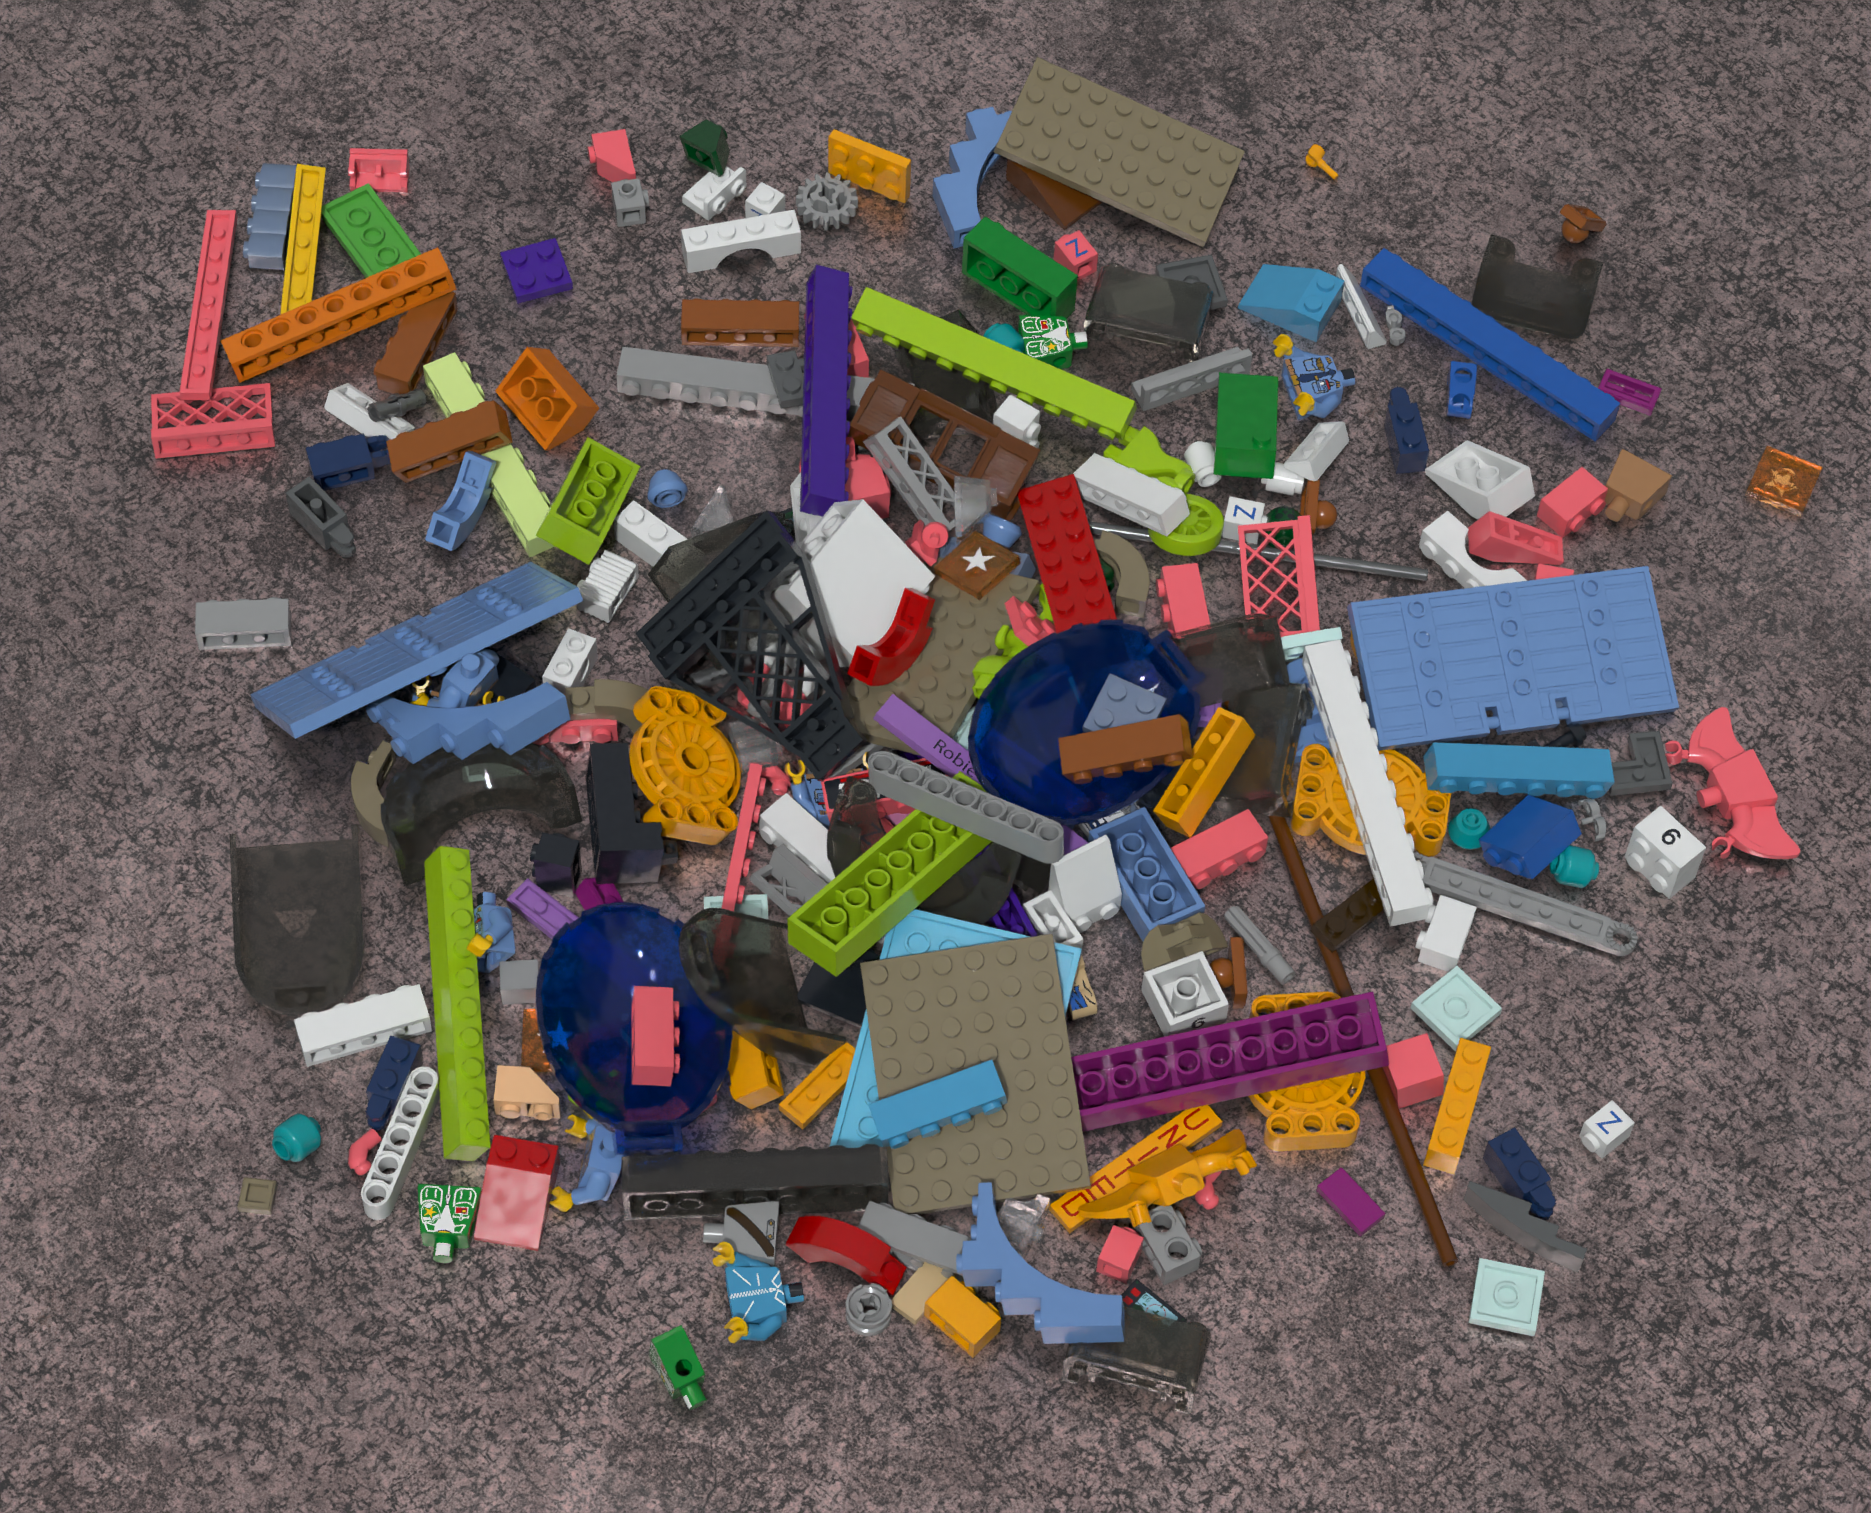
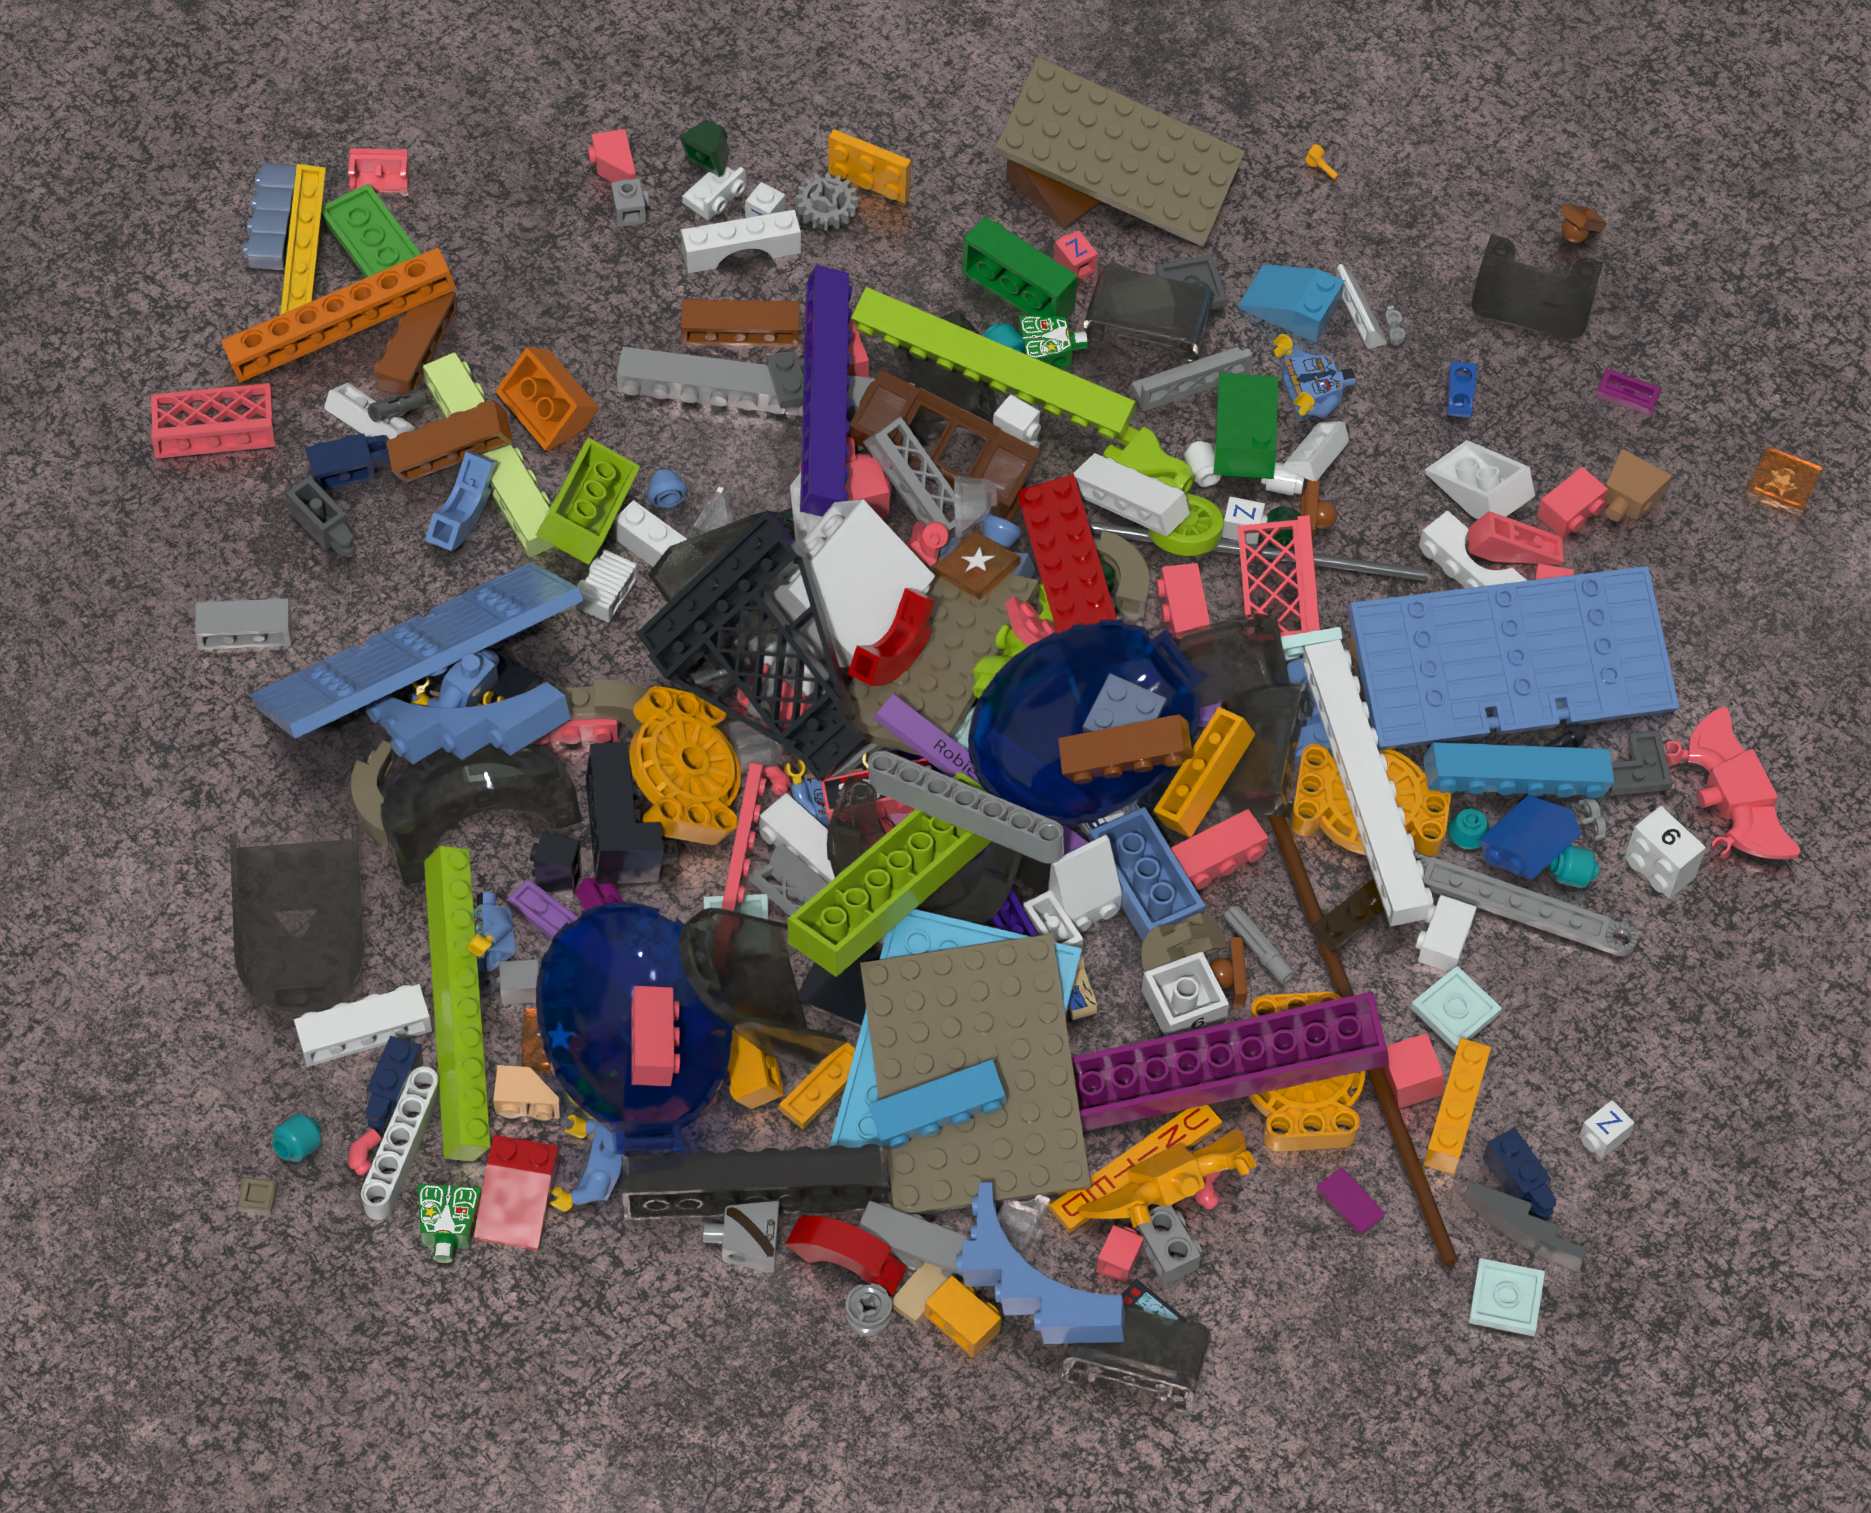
coral plate [179,210,238,400] -> none
dark purple plate [500,238,573,304] -> none
white brick [542,628,598,694] -> none
green torso [648,1325,707,1410] -> none
dark azure torso [712,1242,804,1343] -> none
medium blue arch [932,107,1012,248] -> none
blue brick [1360,248,1620,442] -> none
dark blue hinge [1384,386,1429,474] -> none

